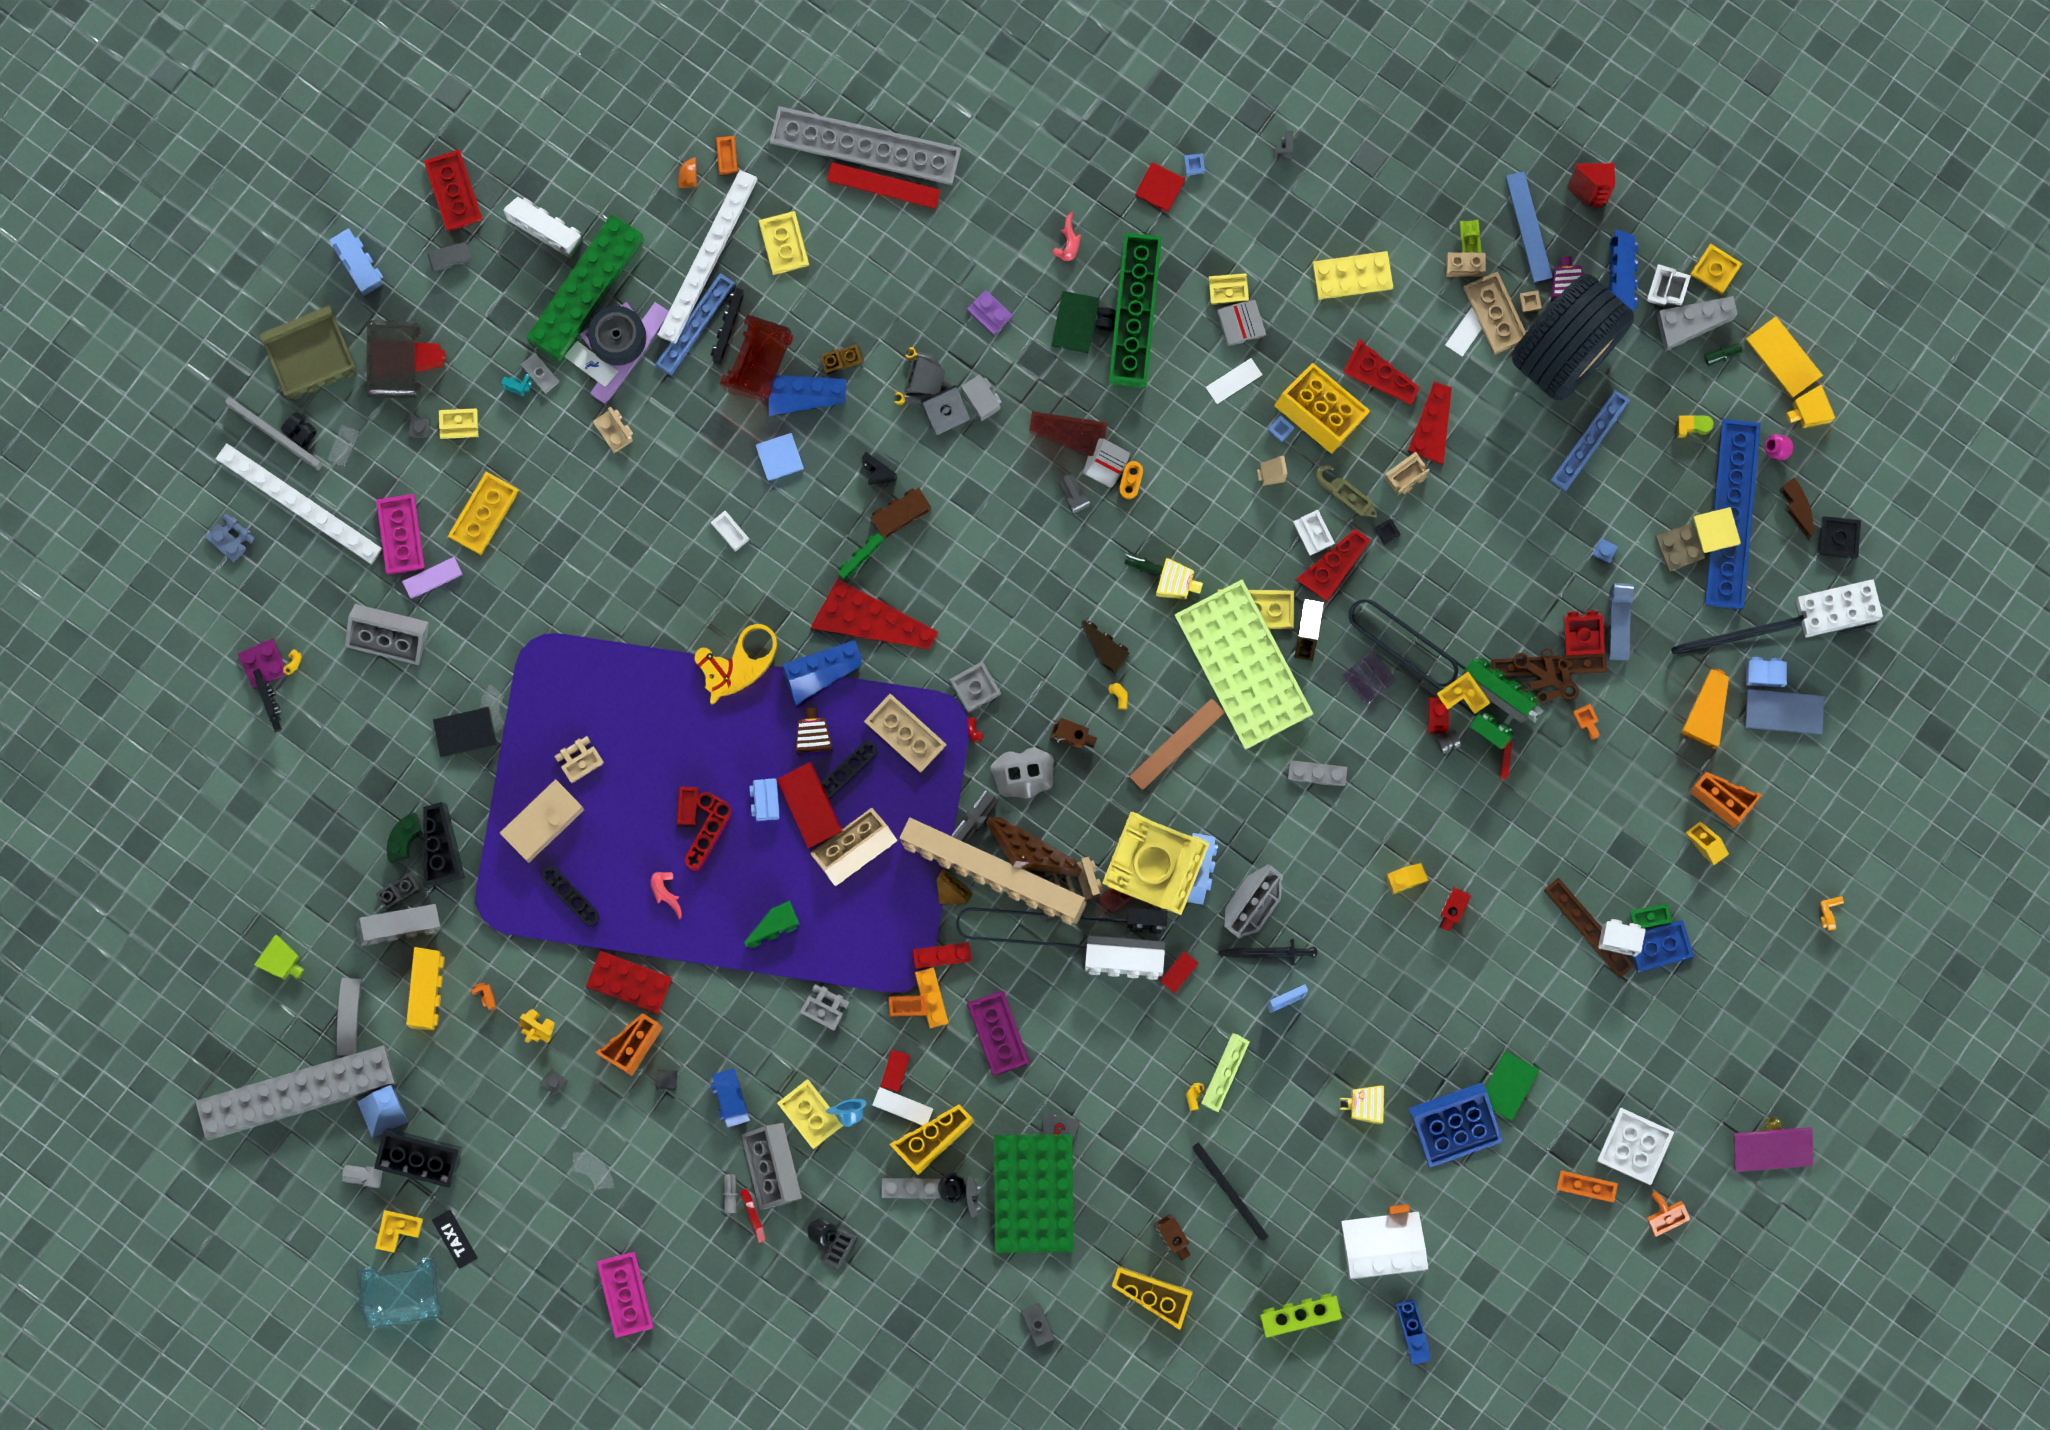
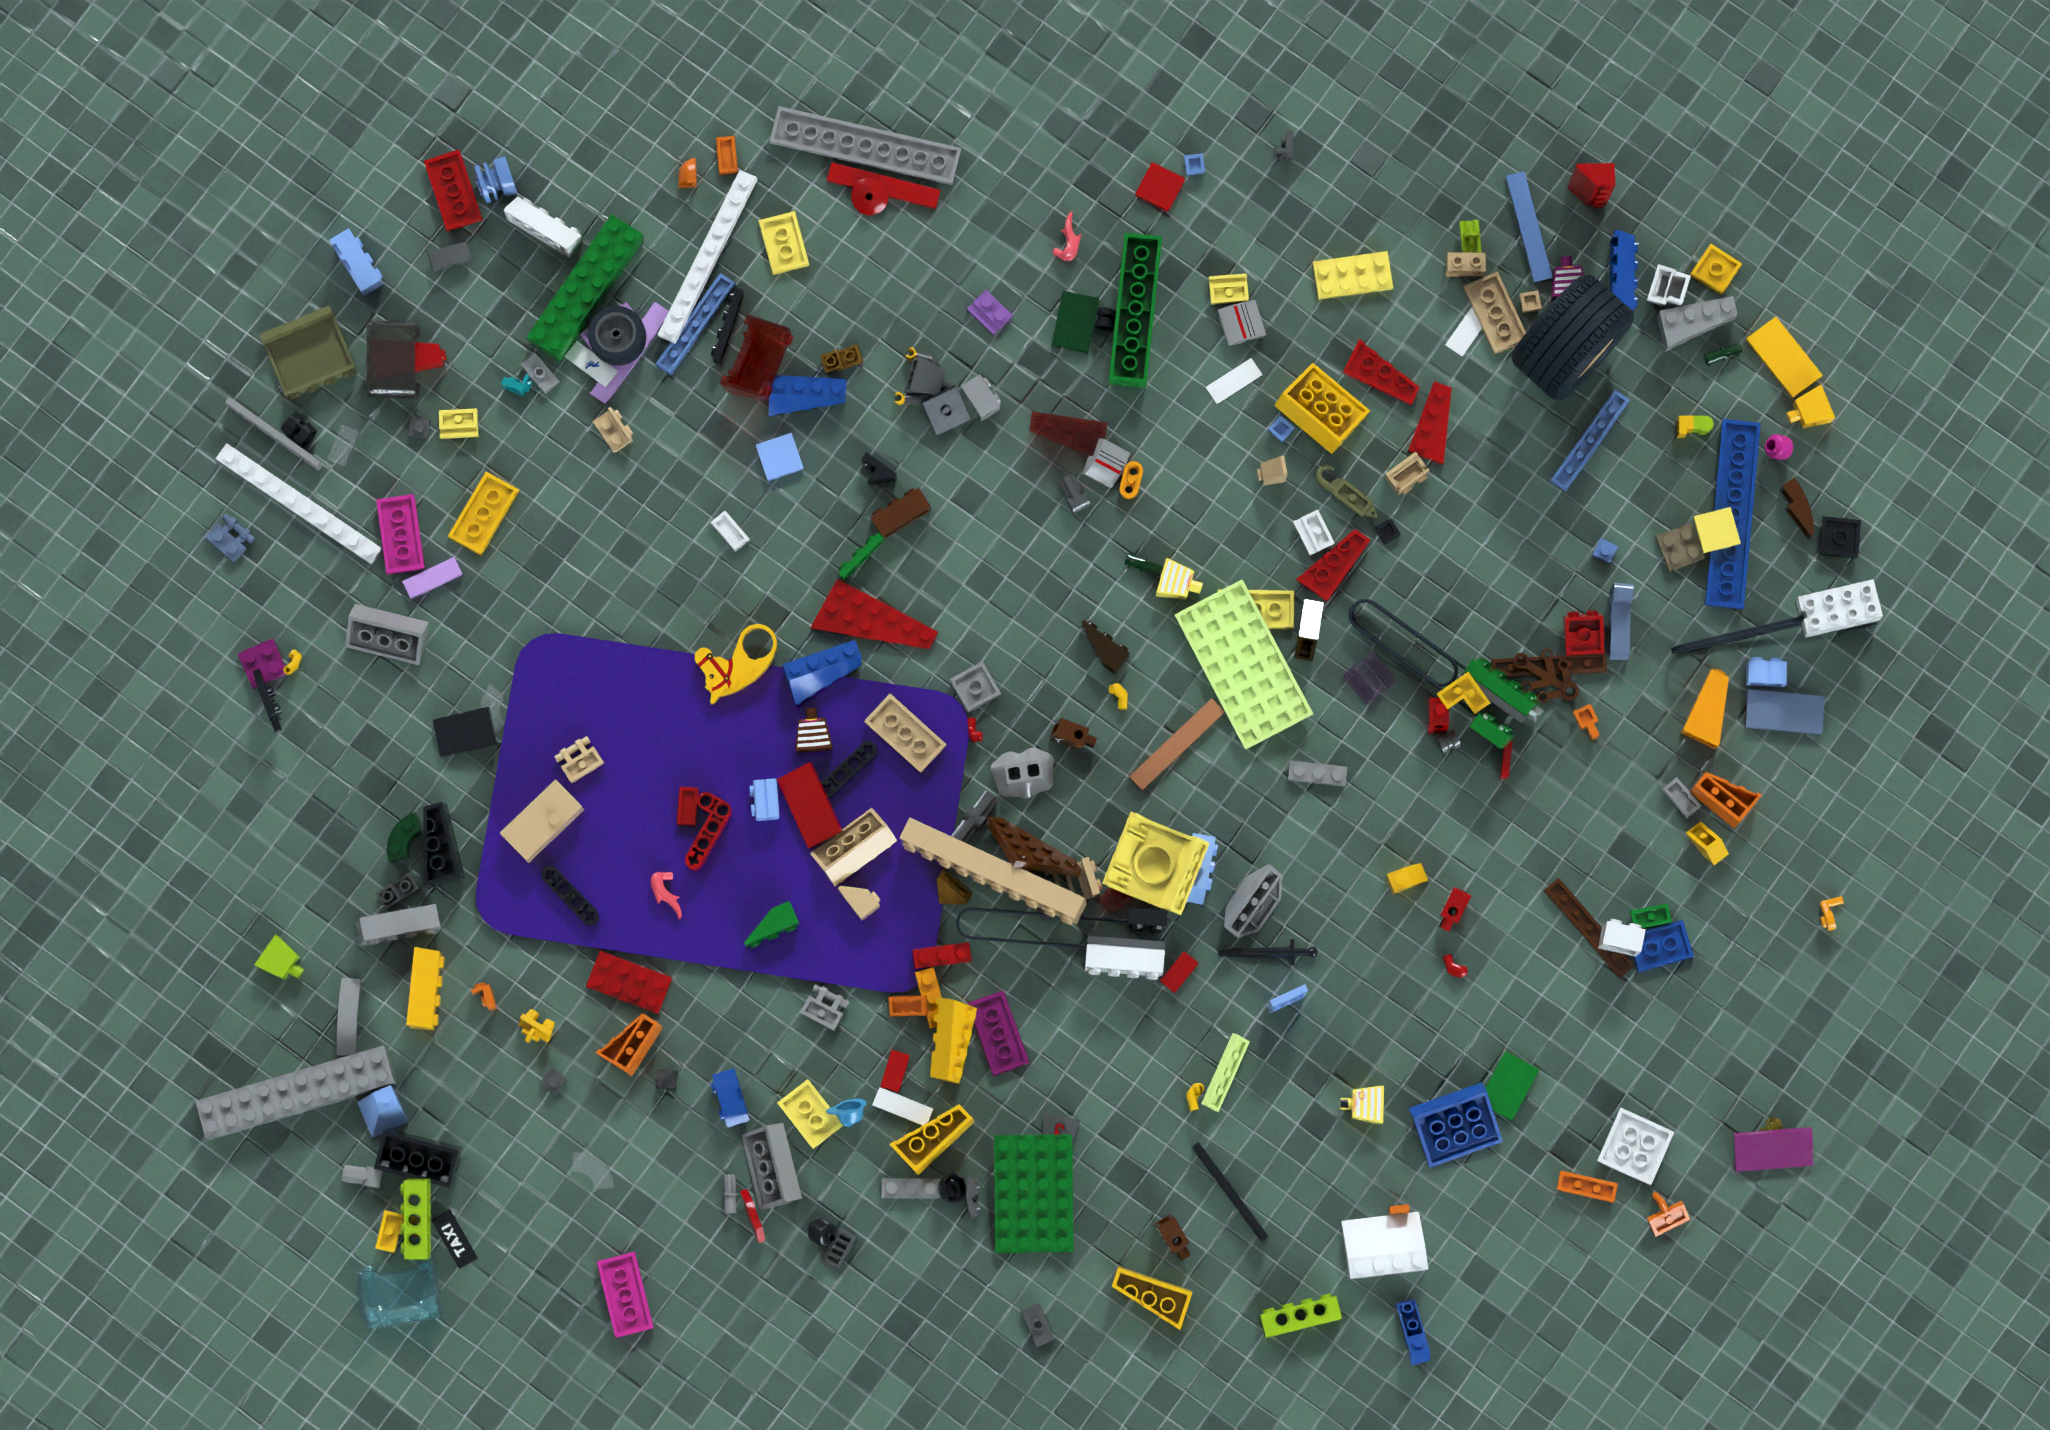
none -> lime brick [400,1179,431,1259]
none -> medium blue wheel [474,156,517,203]
none -> tan slope [838,886,881,921]
none -> red dish [851,177,889,215]
none -> yellow wedge [930,997,977,1084]
none -> red arm [1442,954,1468,978]
none -> light grey plate [1662,777,1701,819]

